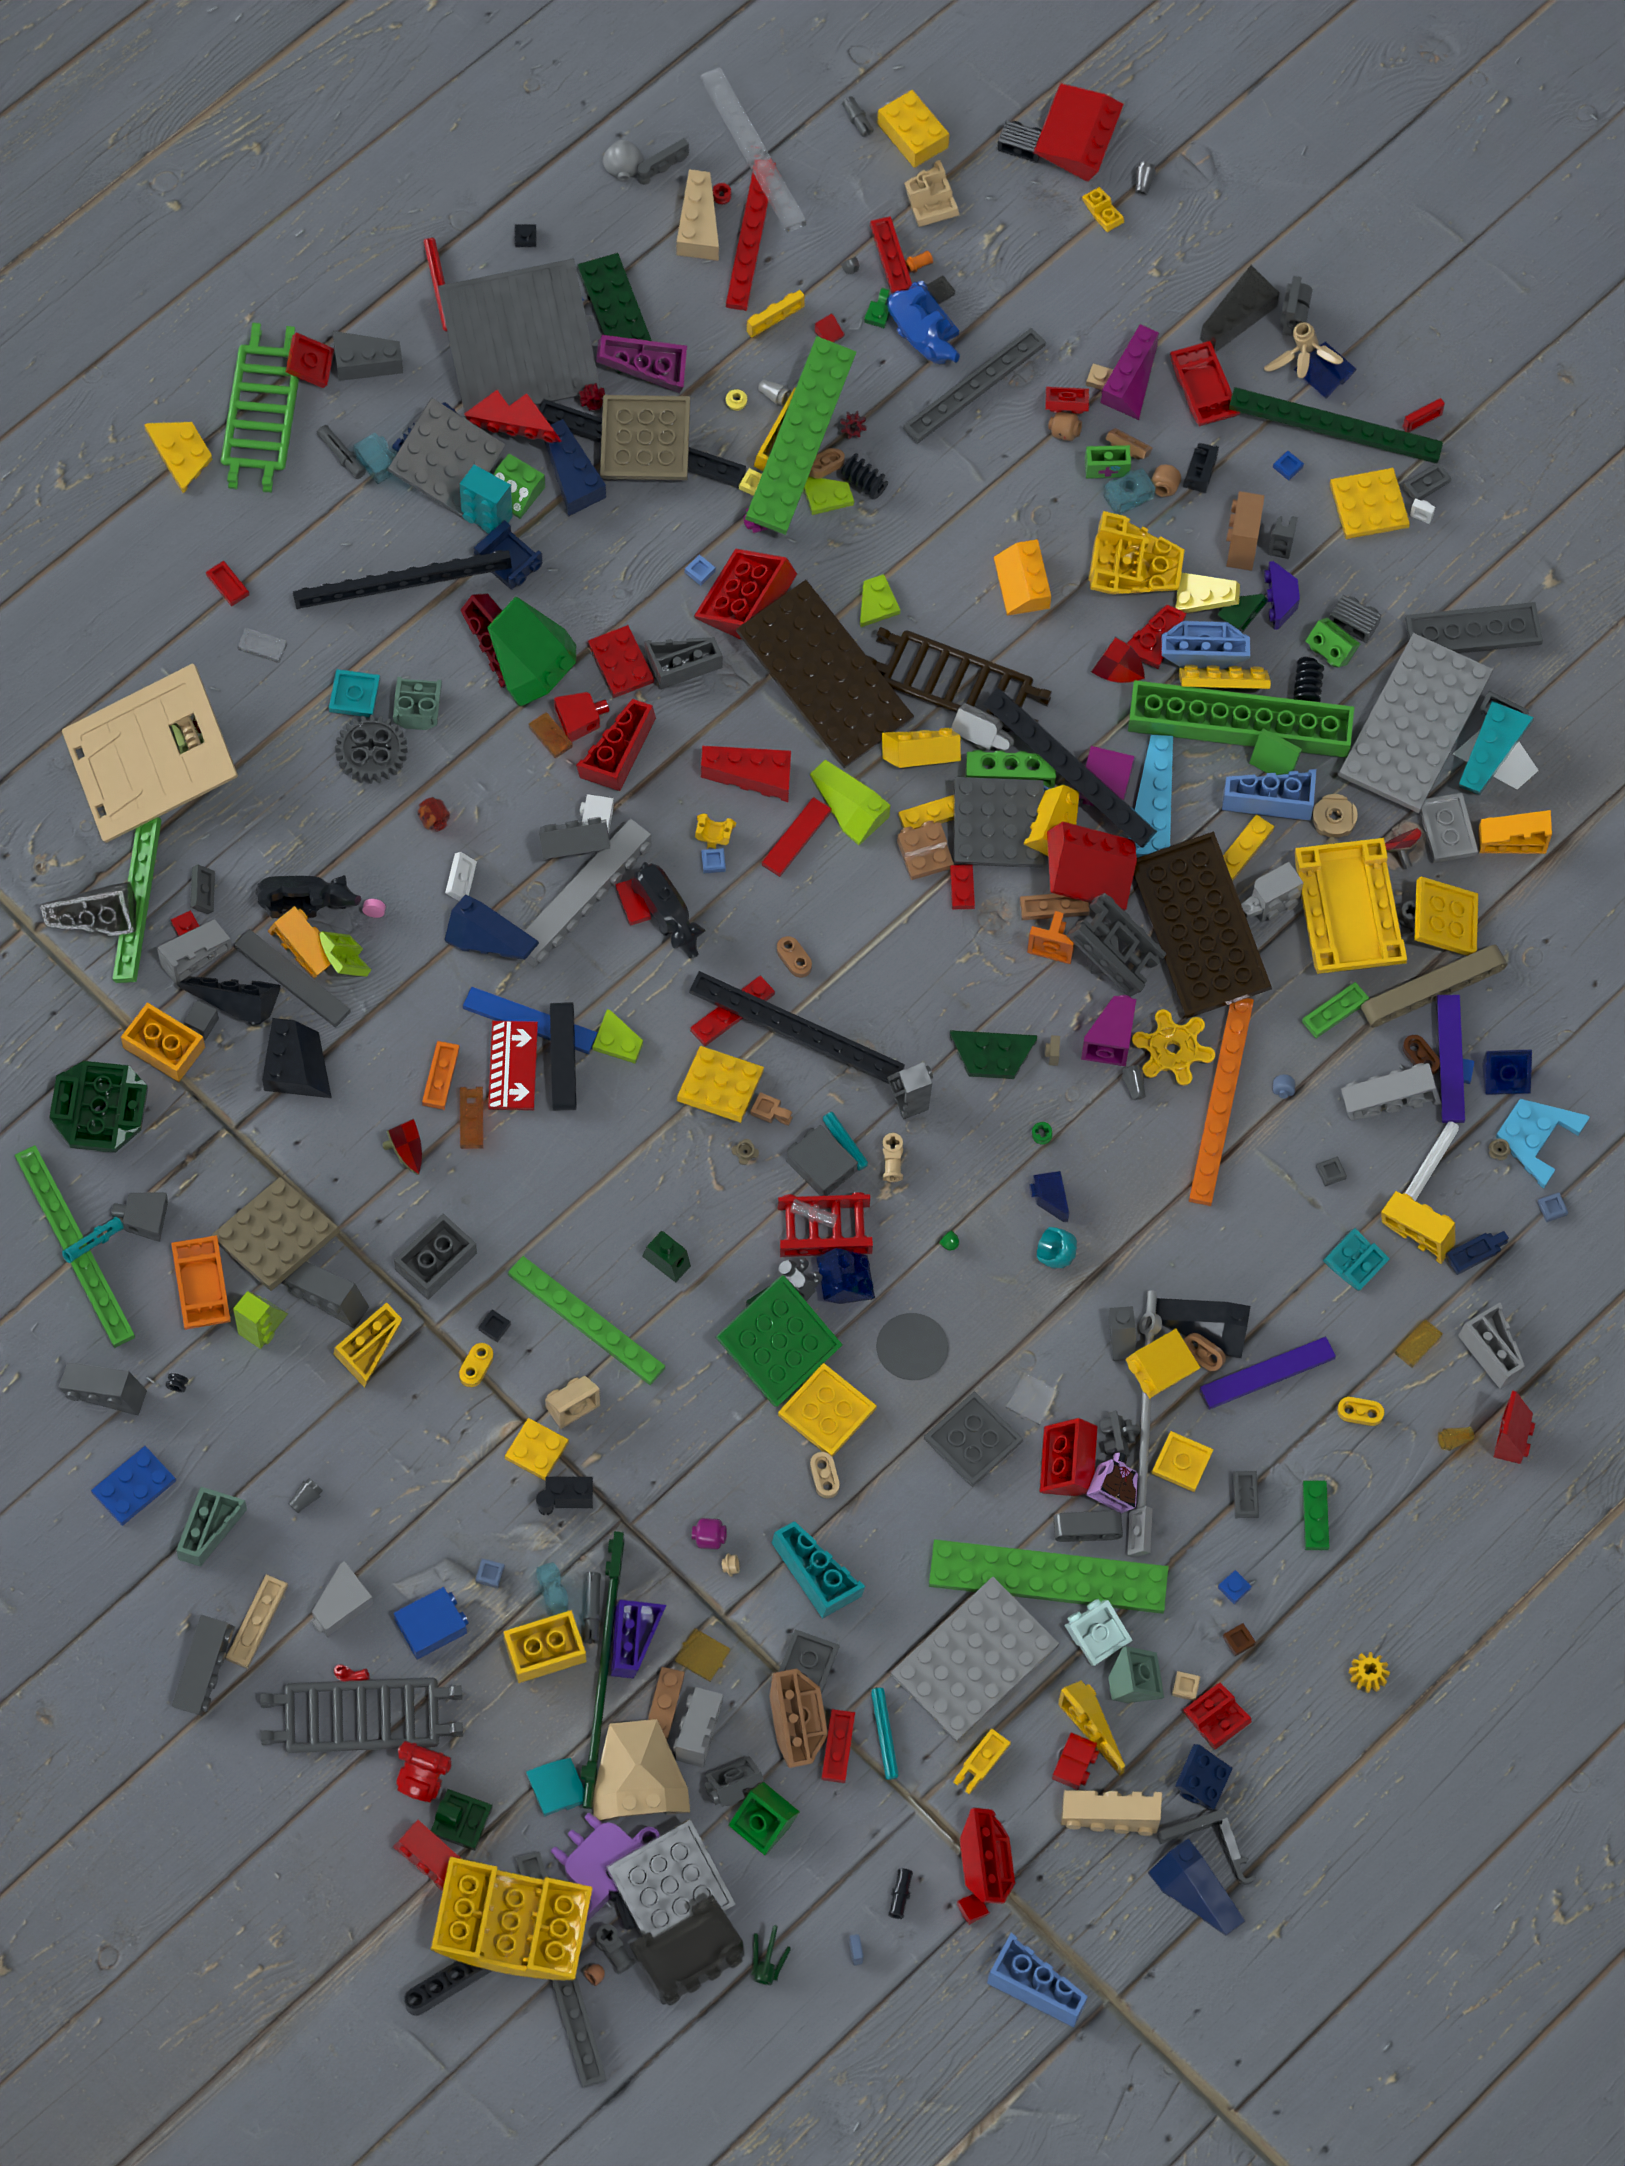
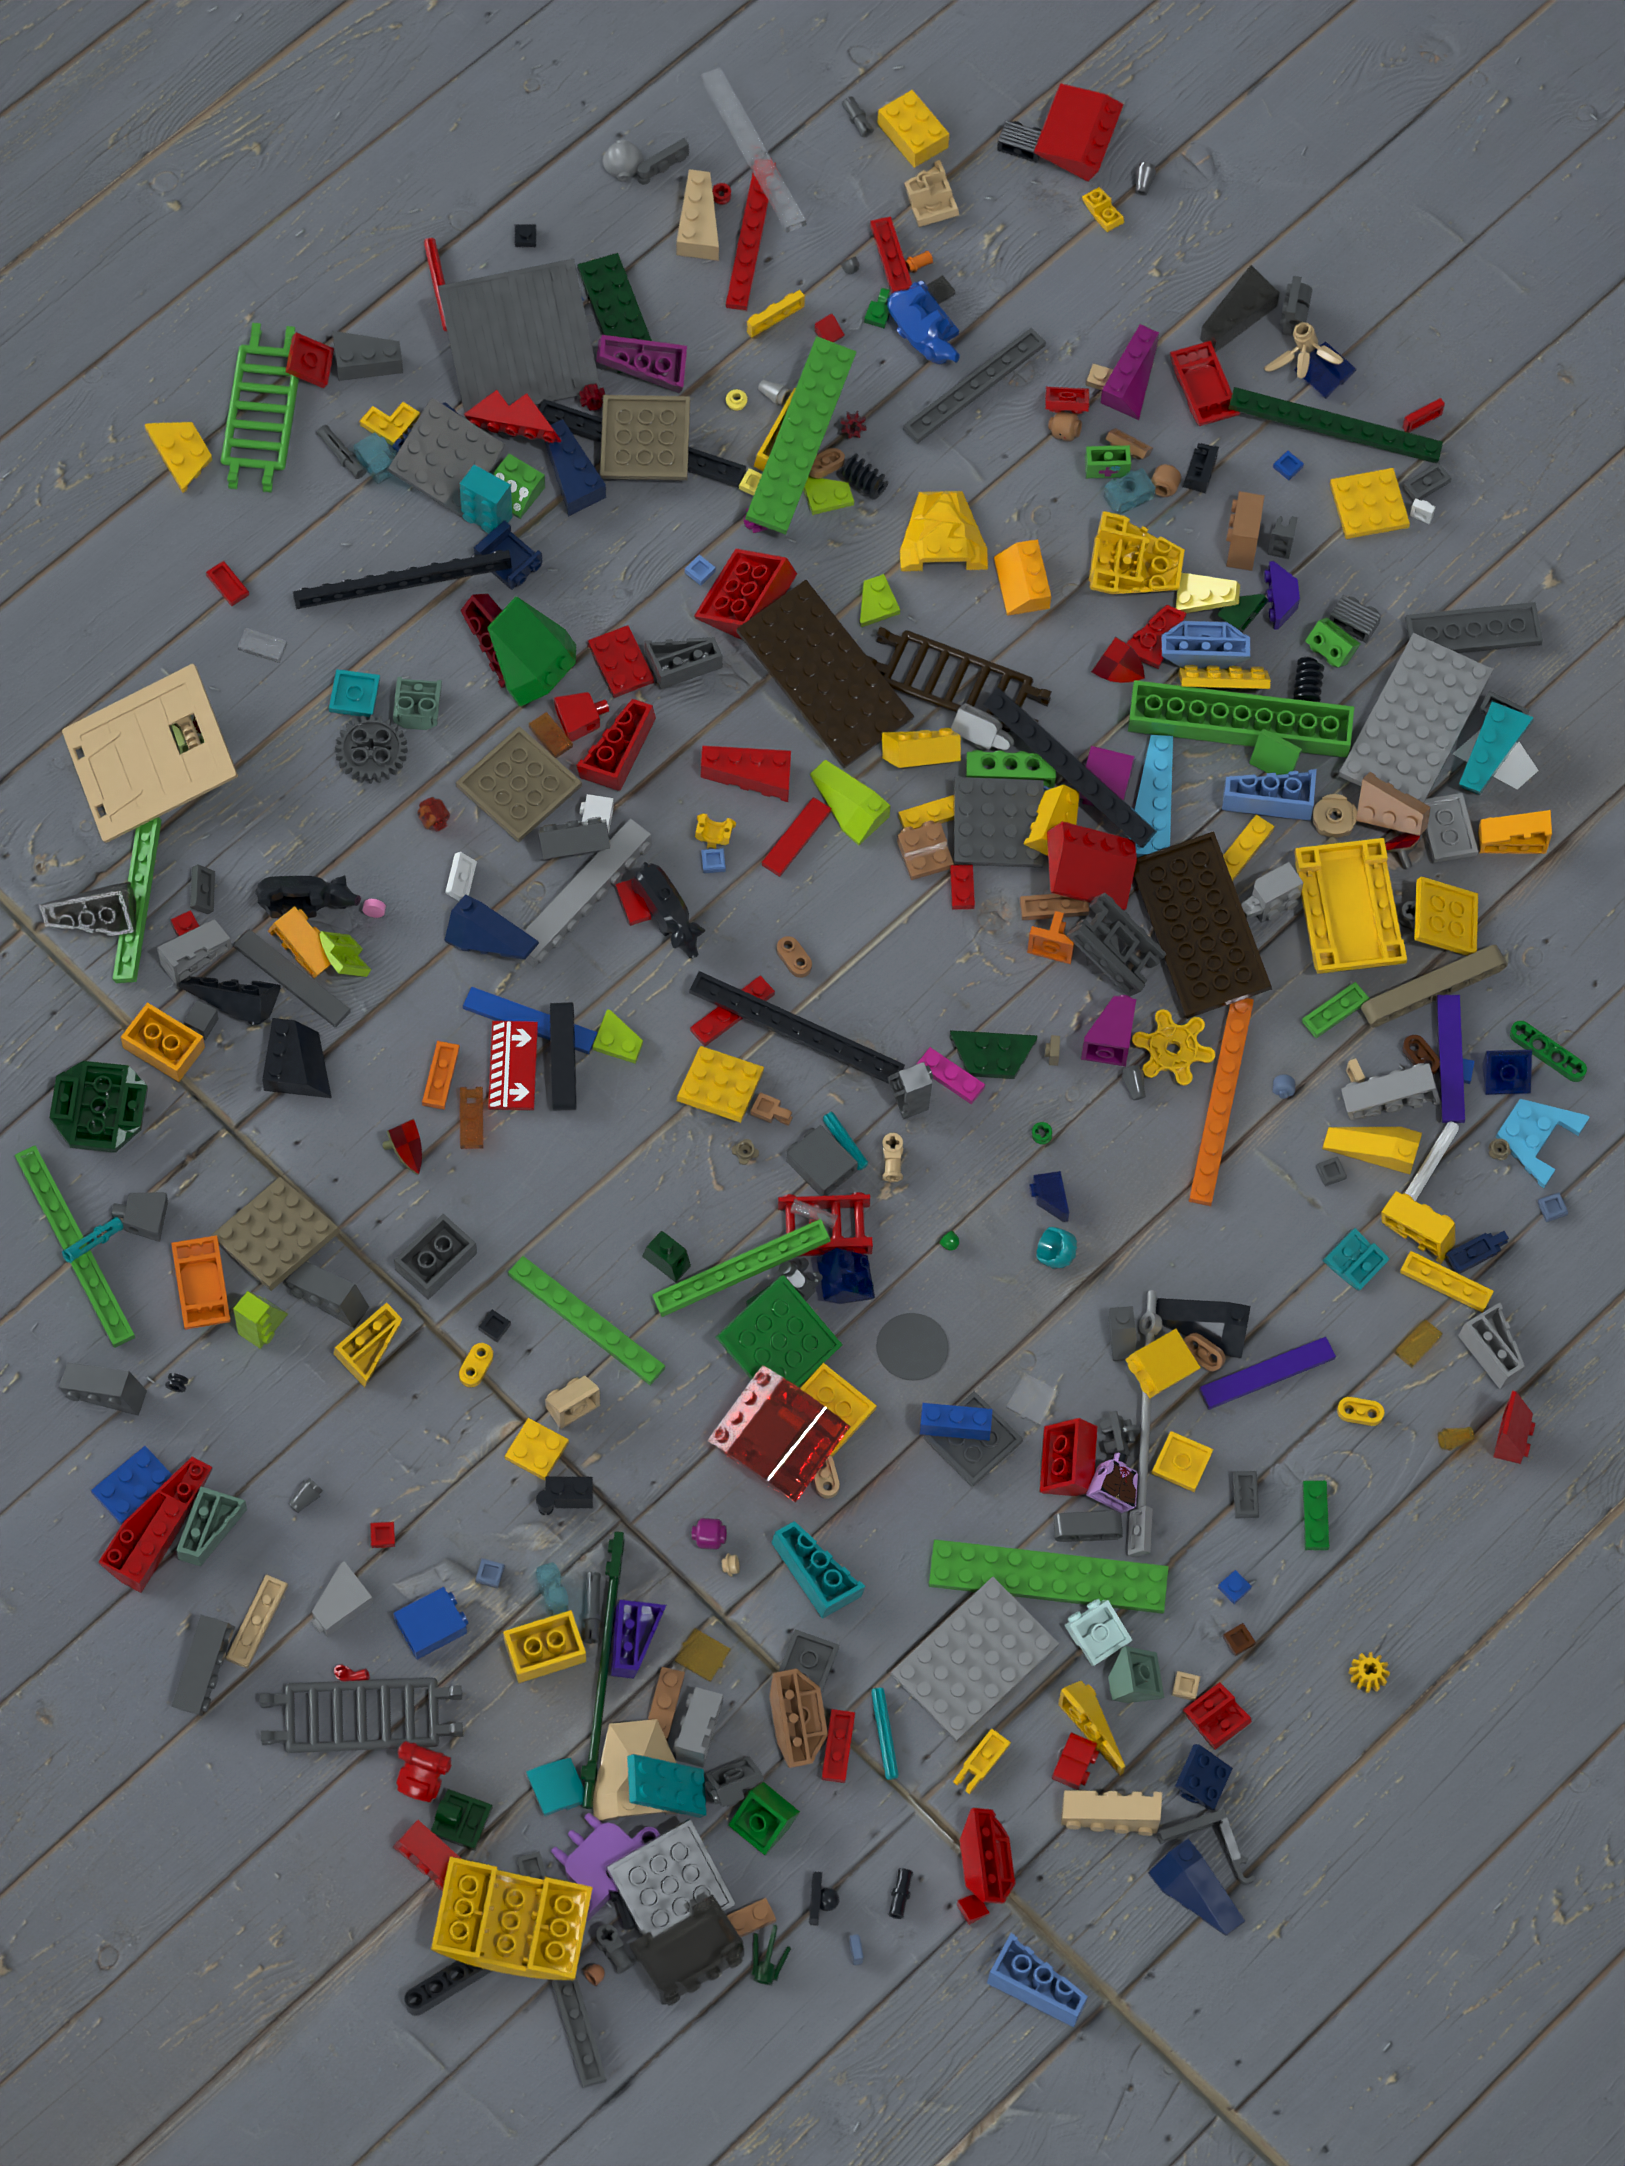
none -> red wedge [99,1456,213,1593]
none -> yellow plate [360,402,420,446]
none -> red plate [370,1522,395,1548]
none -> dark tan plate [456,726,582,843]
none -> teal plate [627,1754,707,1818]
none -> bright green plate [652,1219,831,1317]
none -> clear red slope [708,1365,850,1503]
none -> medium nougat plate [722,1898,776,1941]
none -> black tile [809,1872,840,1926]
none -> yellow wedge [900,491,988,571]
none -> dark pink plate [917,1047,985,1105]
none -> blue brick [920,1403,993,1441]
none -> yellow wedge [1322,1127,1422,1174]
none -> tan tile [1346,1058,1365,1083]
none -> medium nougat wedge [1356,772,1431,836]
none -> yellow plate [1400,1251,1494,1313]
none -> green beam [1510,1021,1587,1082]

